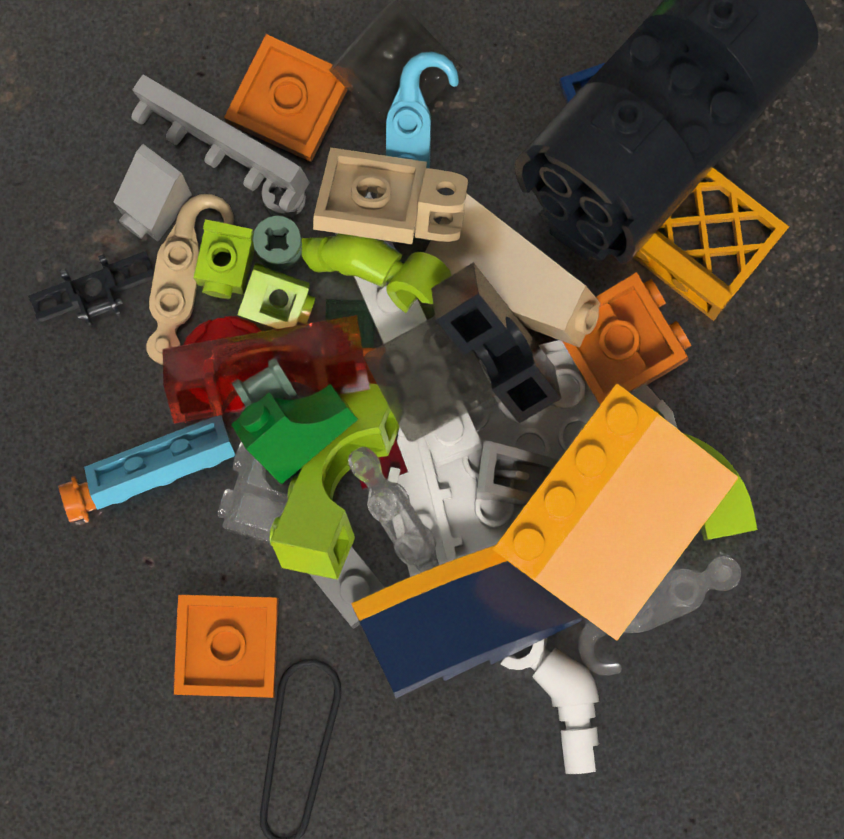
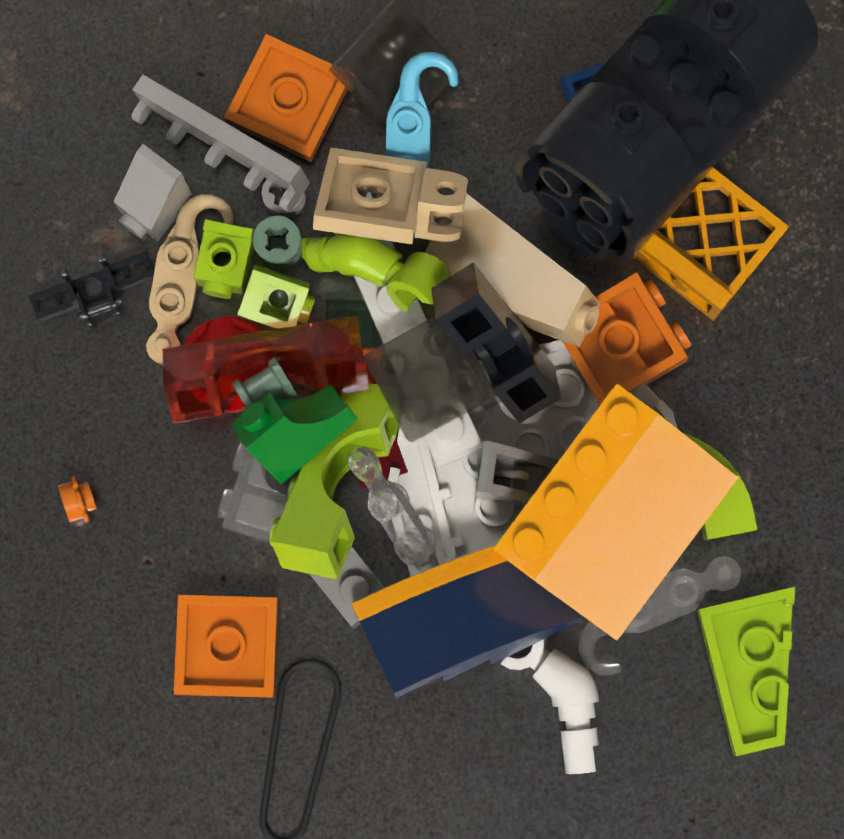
medium azure plate [84,414,236,510] -> none
none -> lime wing [697,586,796,756]

